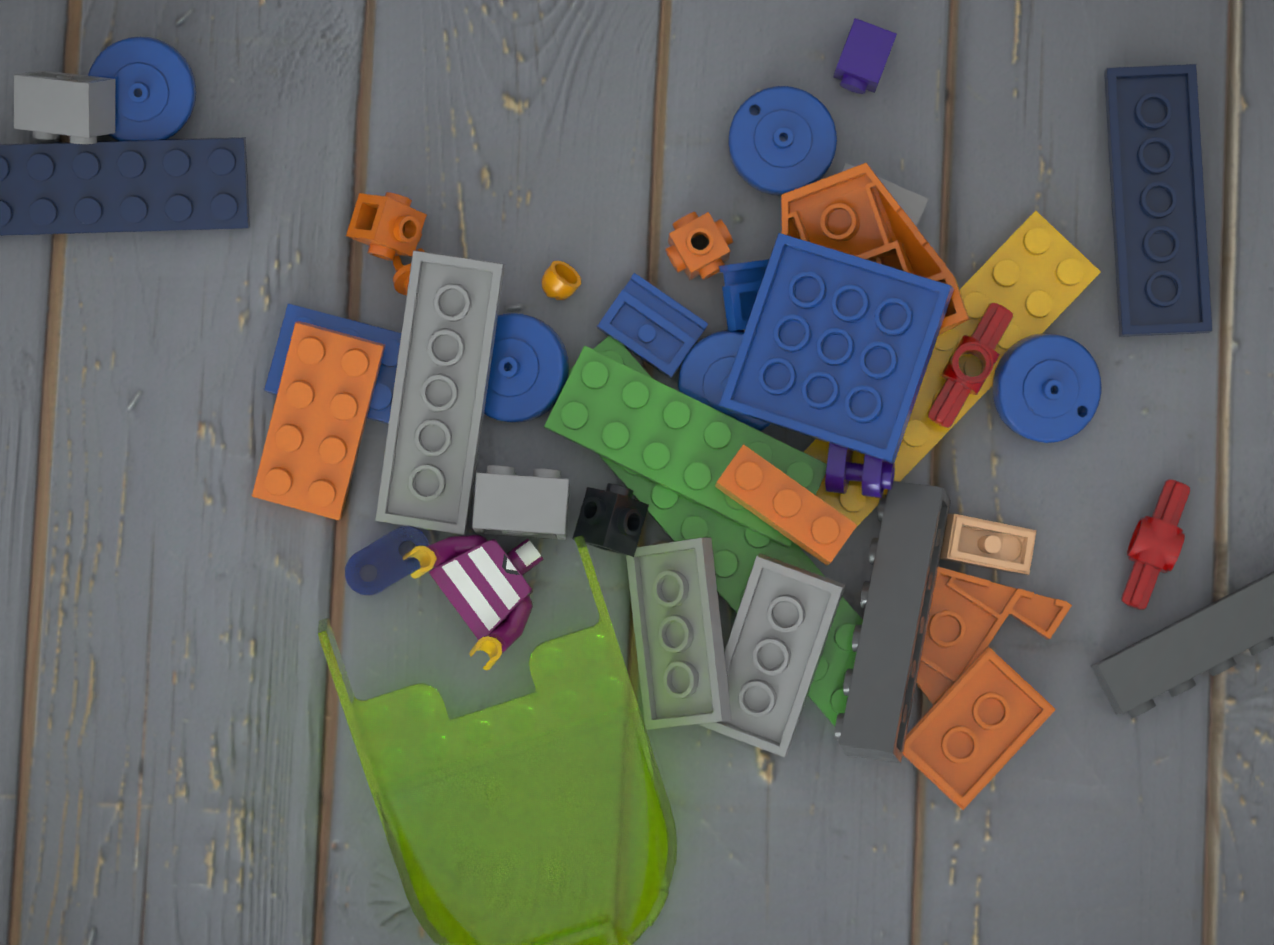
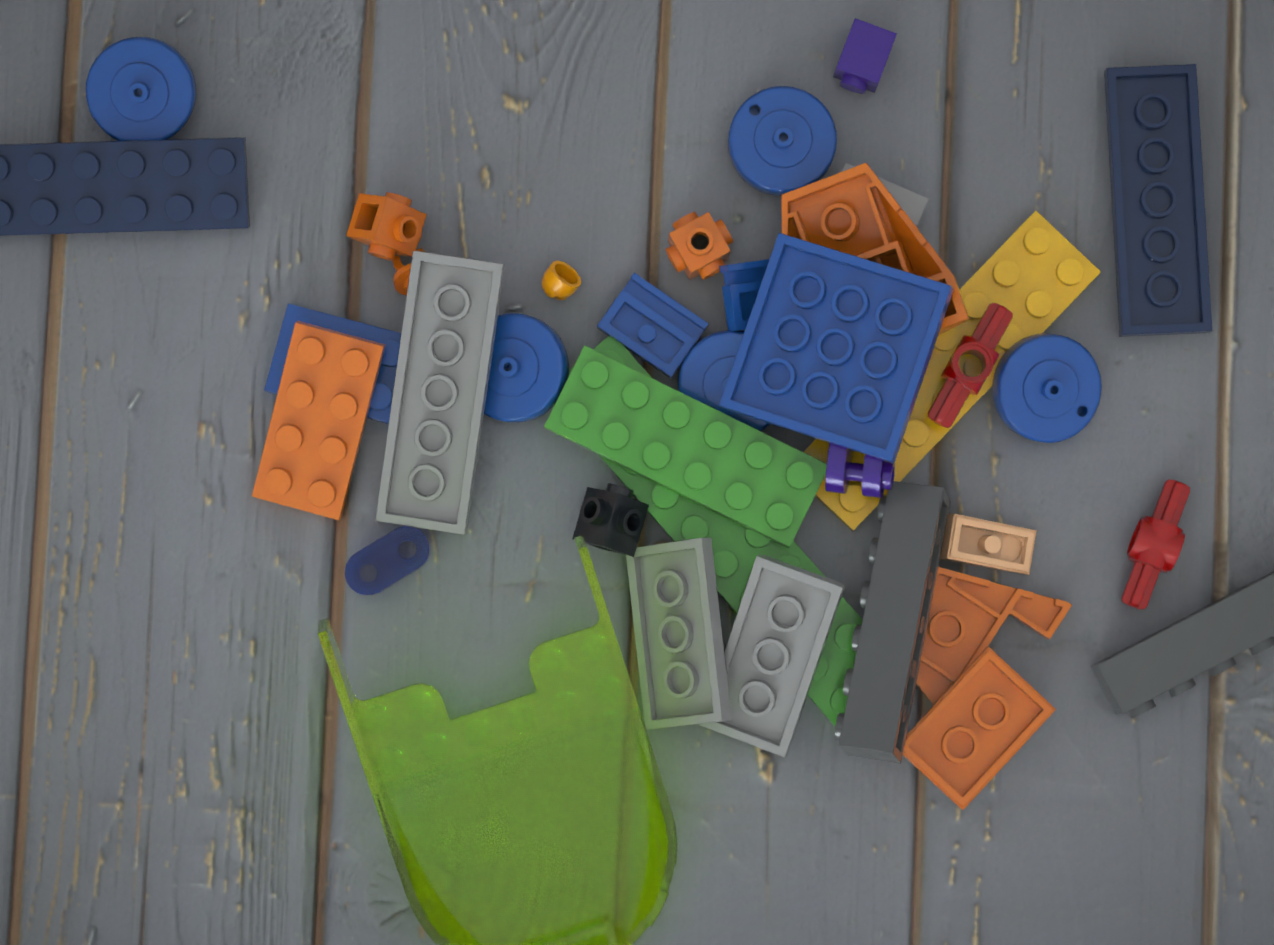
light grey brick [14,70,116,144] -> none
torso [402,535,544,670] -> none
light grey brick [472,465,570,540] -> none
orange brick [715,444,857,566] -> none

